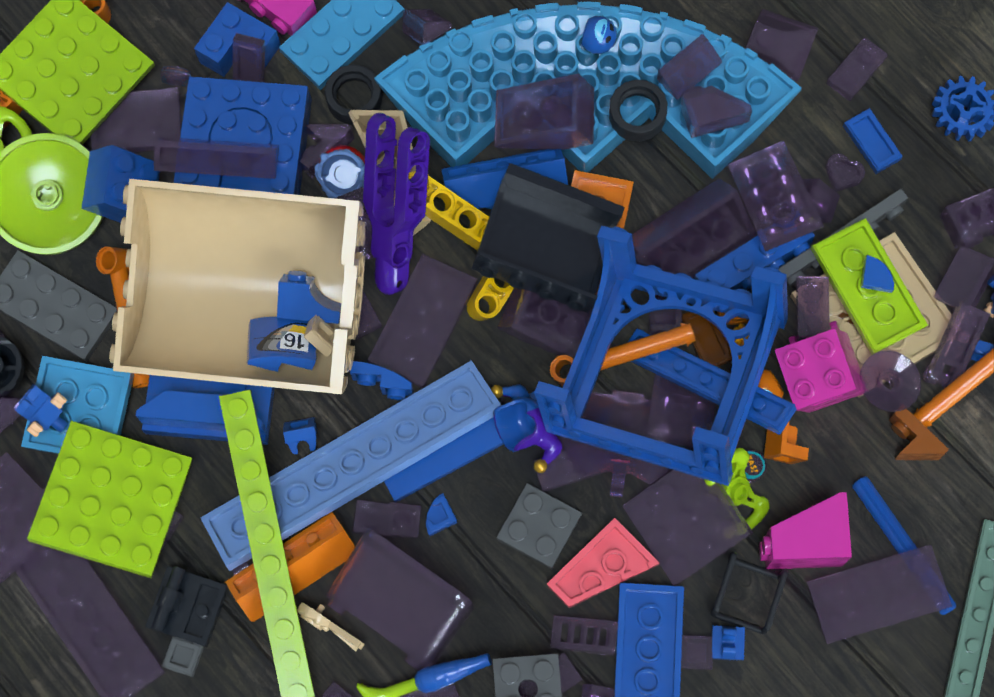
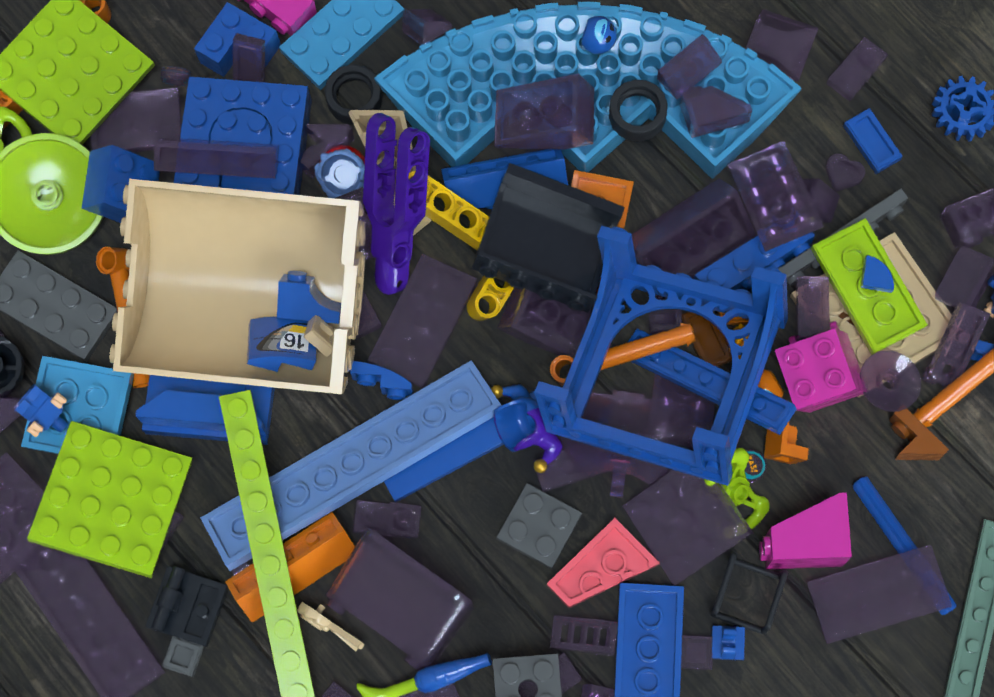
blue tile [283,417,317,454] -> none
blue tile [426,493,458,537] -> none

